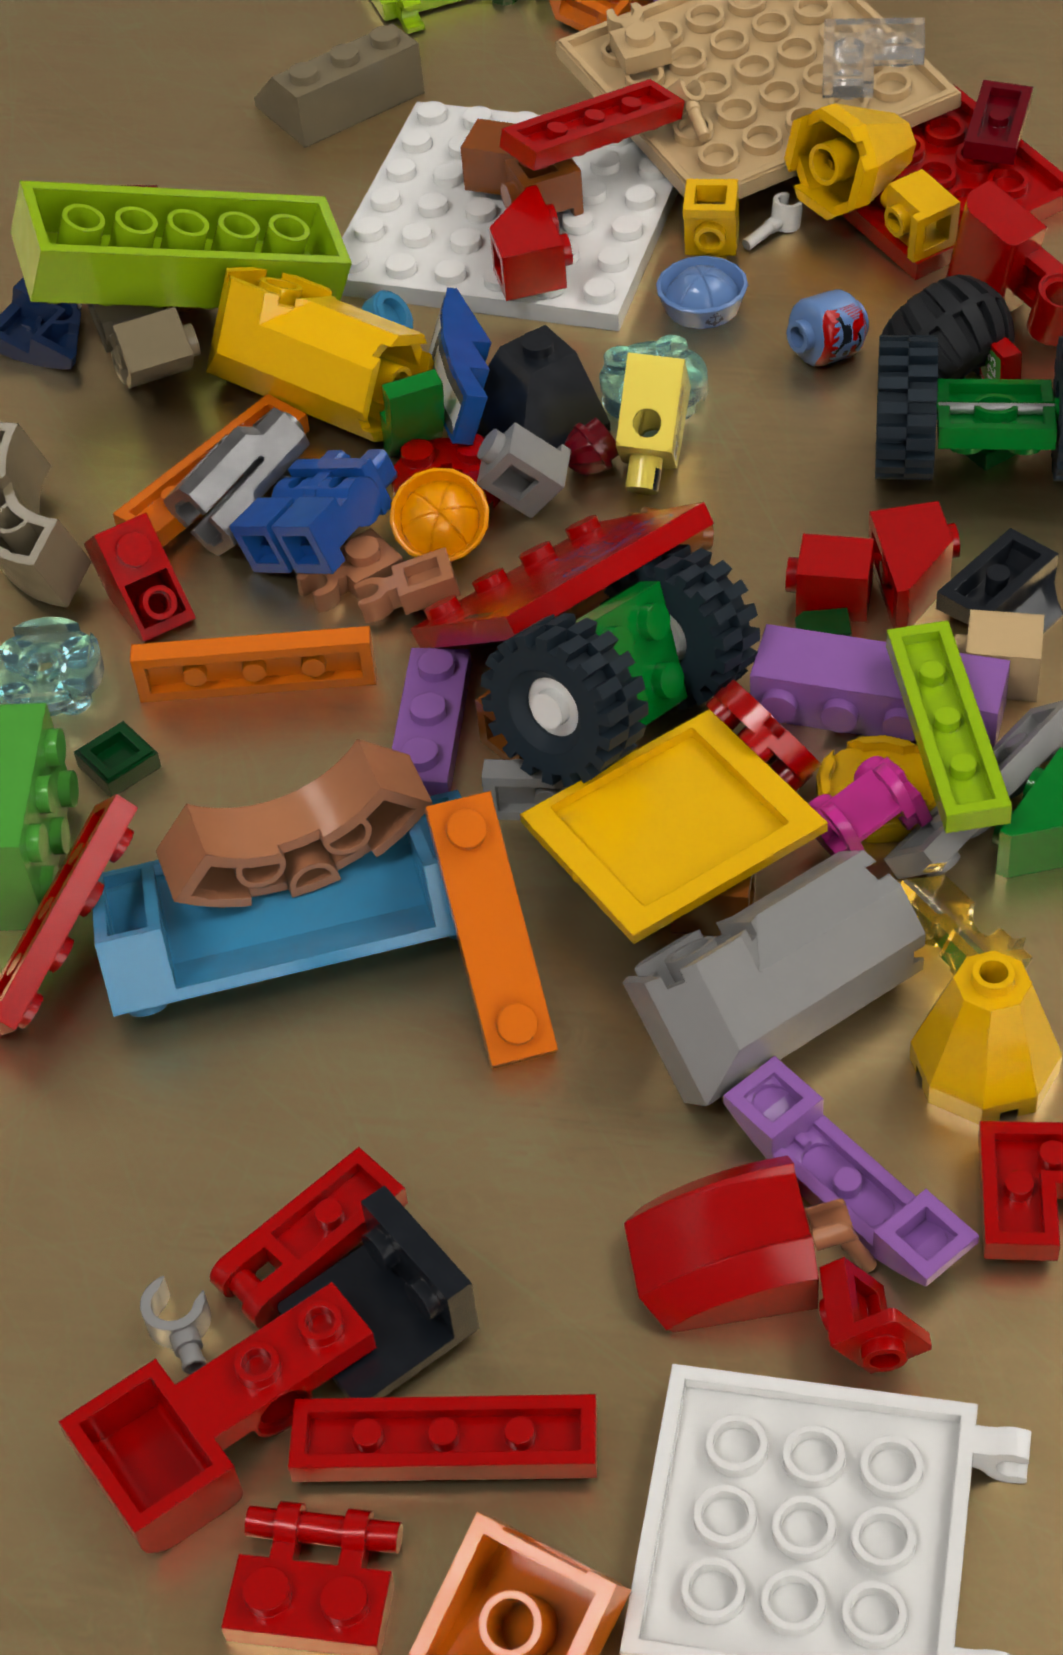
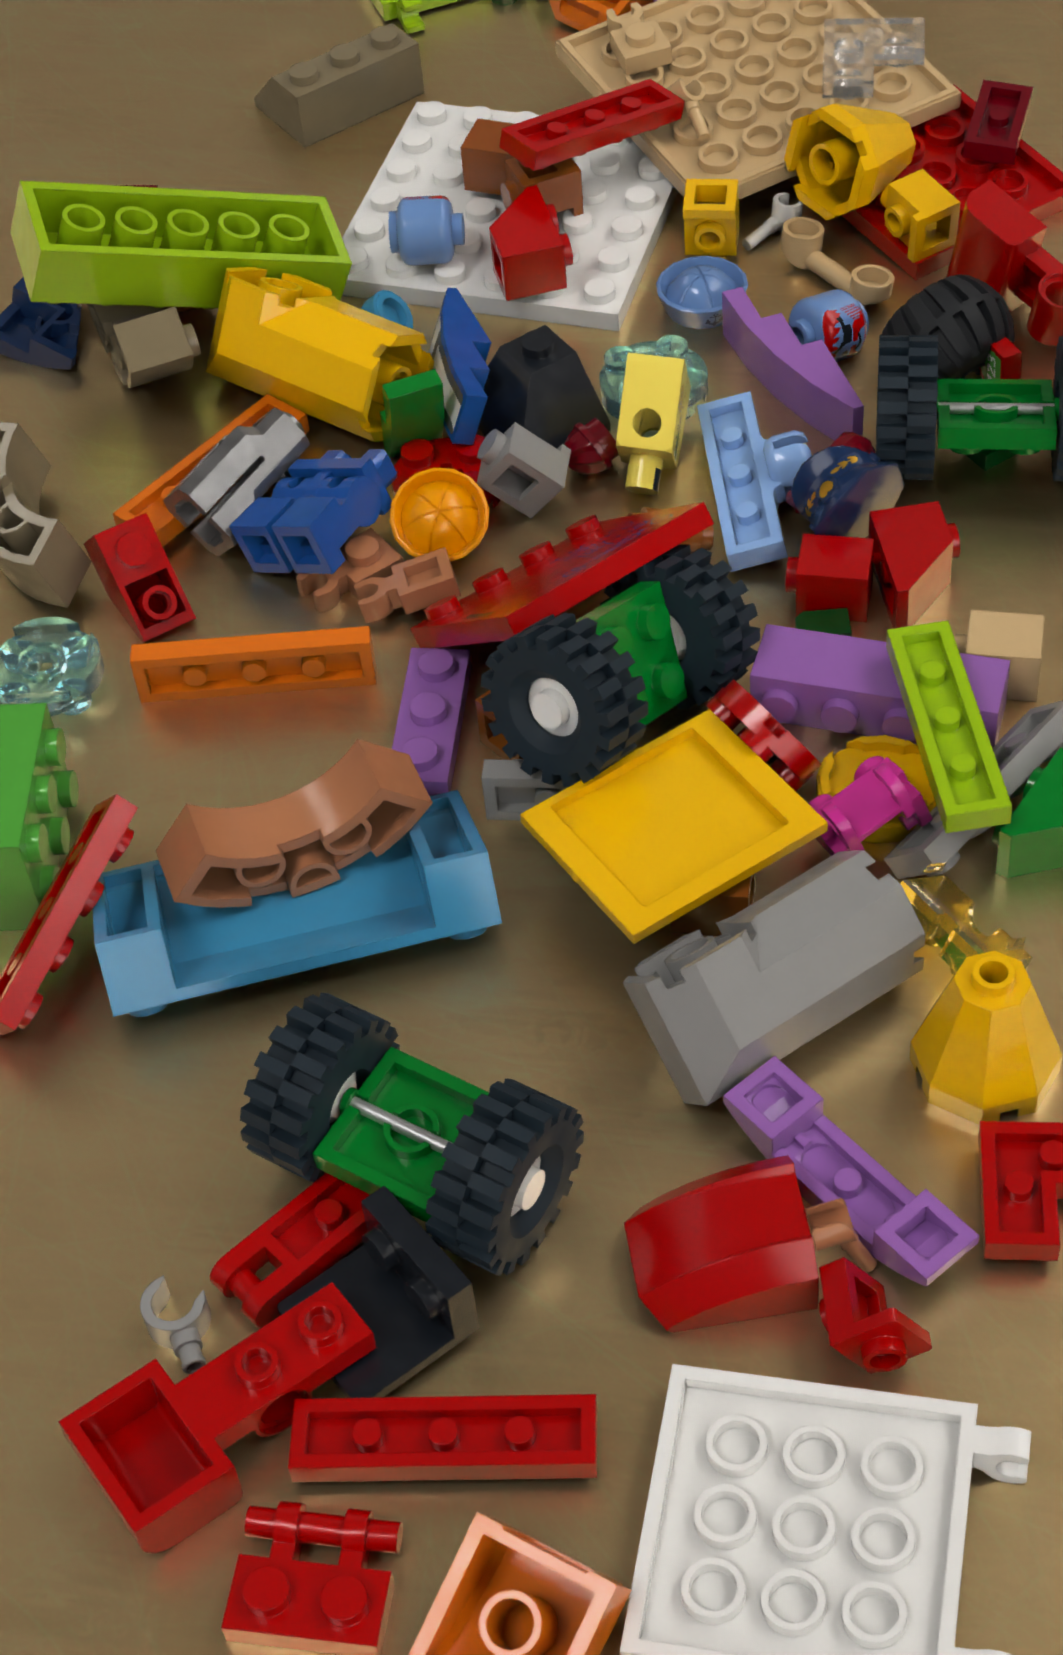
dark green tile [74,721,161,797] -> none
orange plate [425,791,558,1069] -> none
black slope [936,528,1063,634] -> none
none -> black plate [240,993,584,1276]
none -> medium blue head [388,195,465,266]
none -> light blue plate [697,391,812,572]
none -> medium lavender slope [722,287,864,441]
none -> tan bar [781,217,894,306]
none -> dark blue piece [786,432,905,538]

